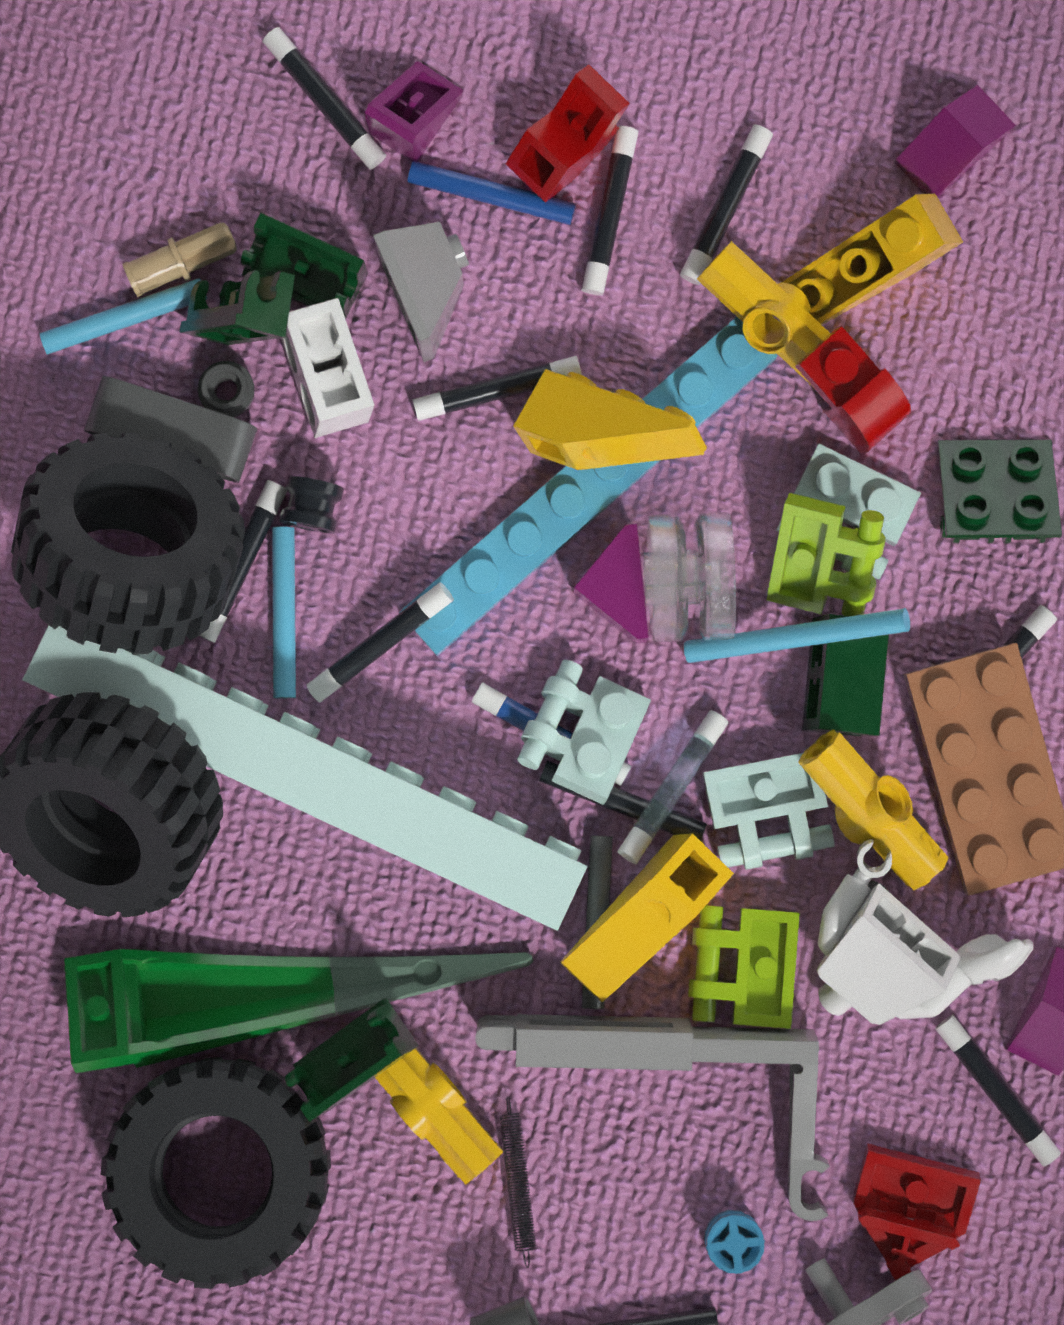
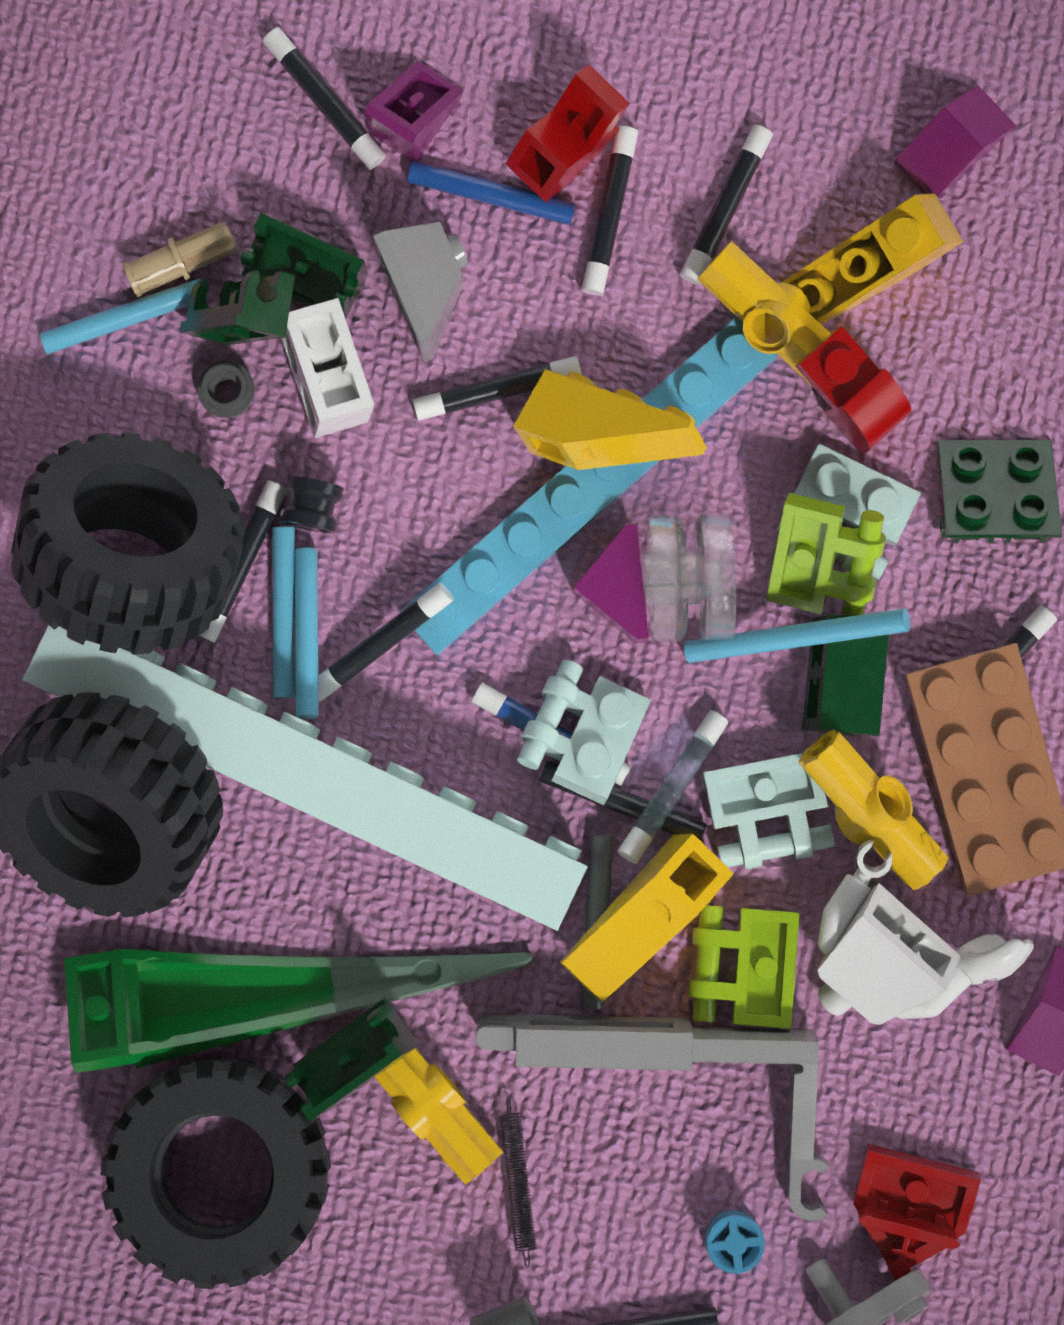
dark grey beam [83,376,258,483] -> none
black bar [935,1015,1061,1167] -> none
none -> medium azure bar [295,547,319,719]

